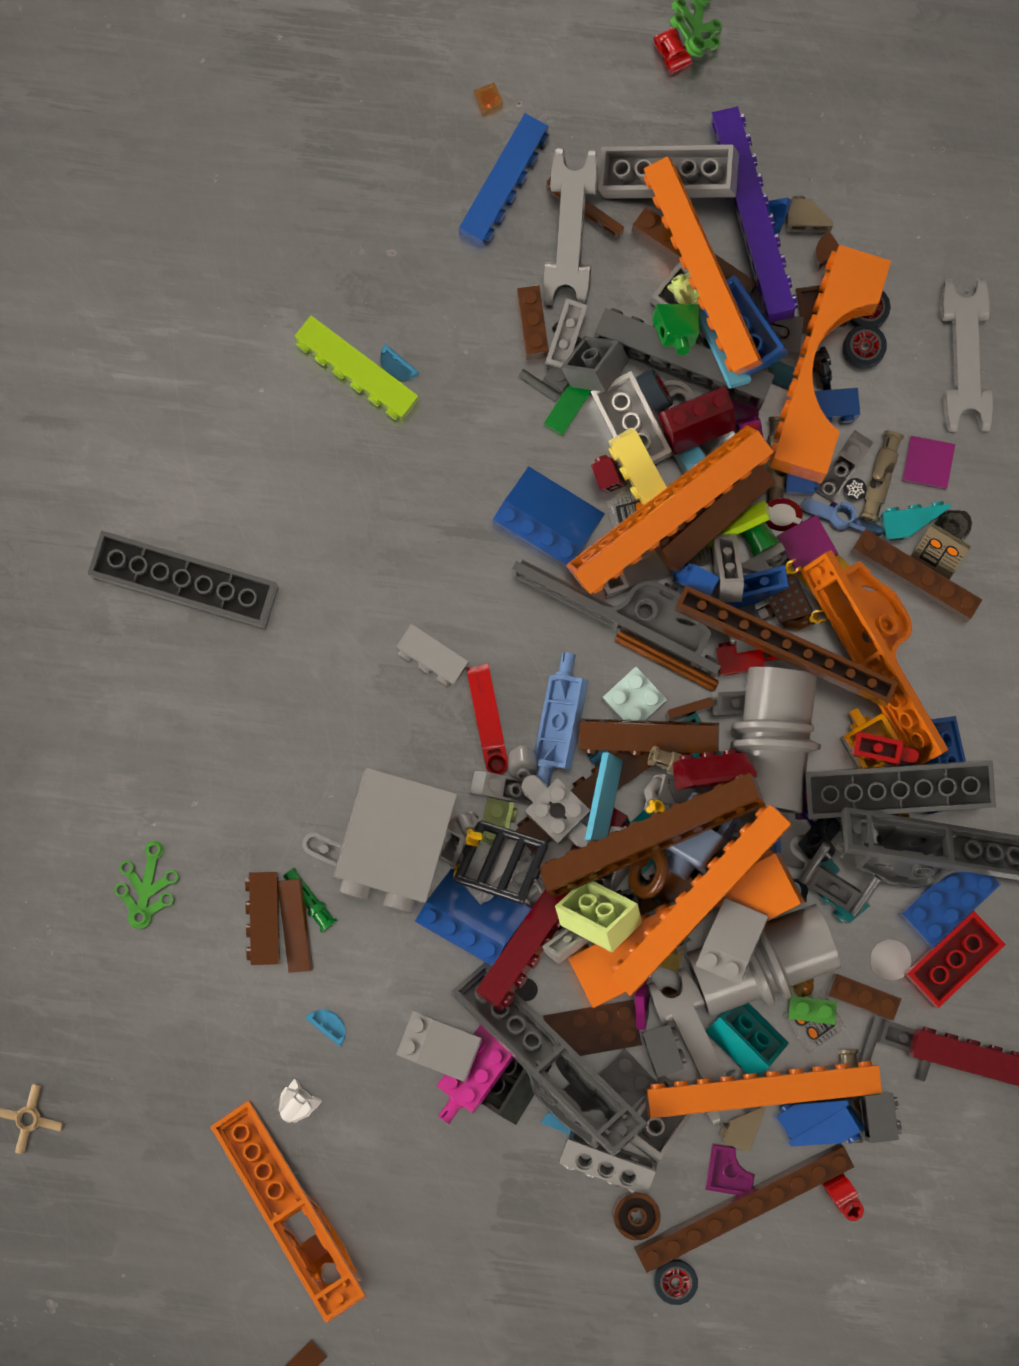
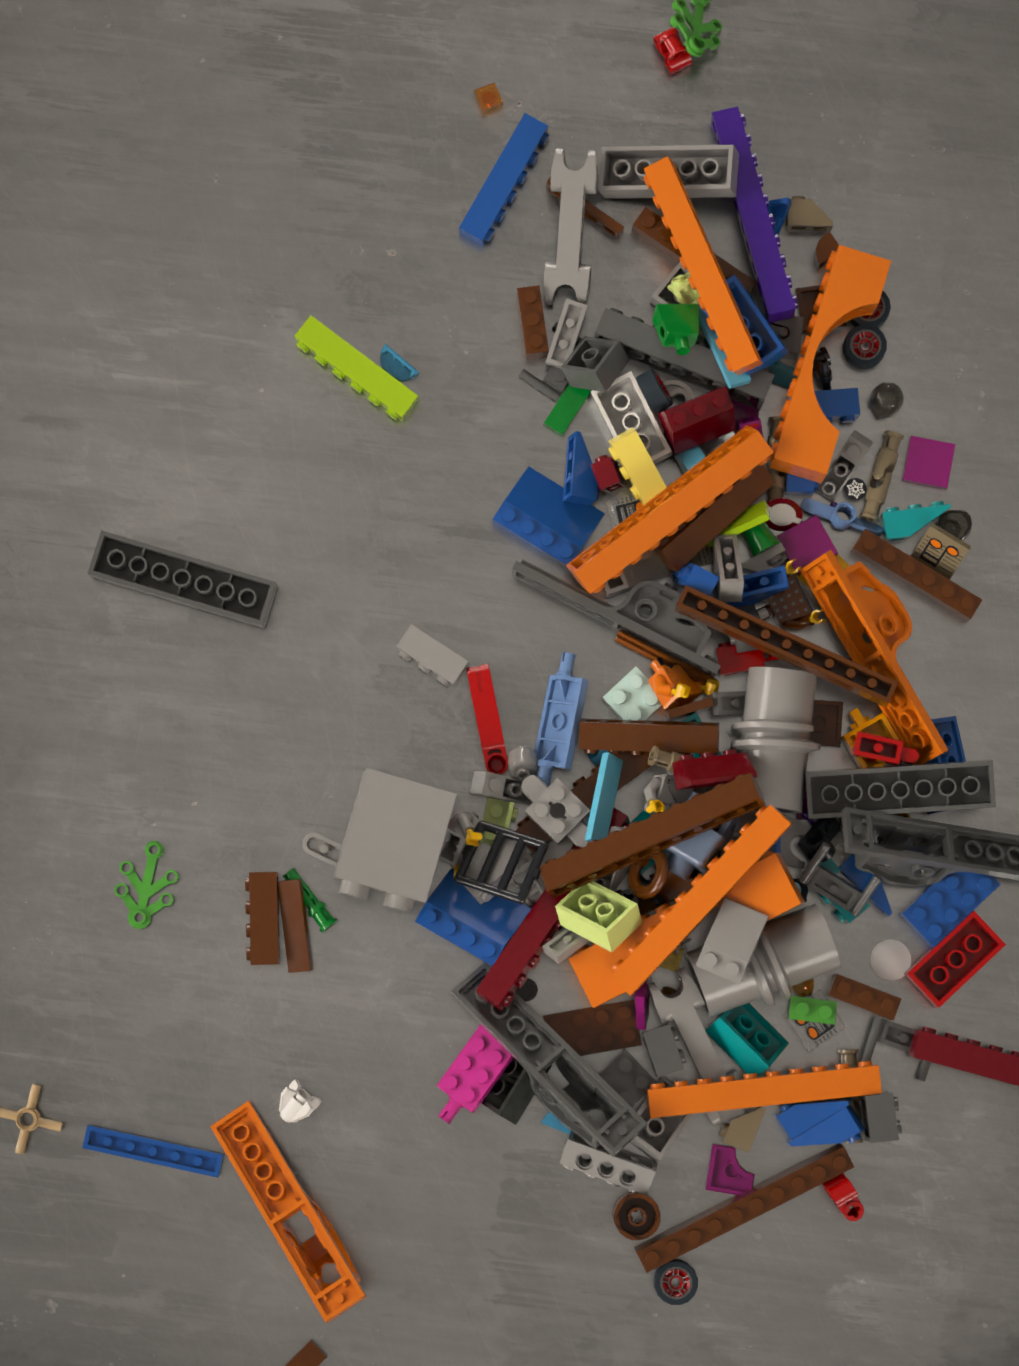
dark azure tile [305,1009,346,1047] -> none
light grey slope [396,1012,482,1082] -> none
light grey piece [941,278,993,432] -> none
none -> blue plate [82,1125,224,1178]
none -> blue slope [563,431,600,506]
none -> orange torso [648,657,720,710]
none -> reddish brown tile [810,700,843,748]
none -> blue slope [839,854,892,917]
none -> clear smoke hair [869,382,904,419]

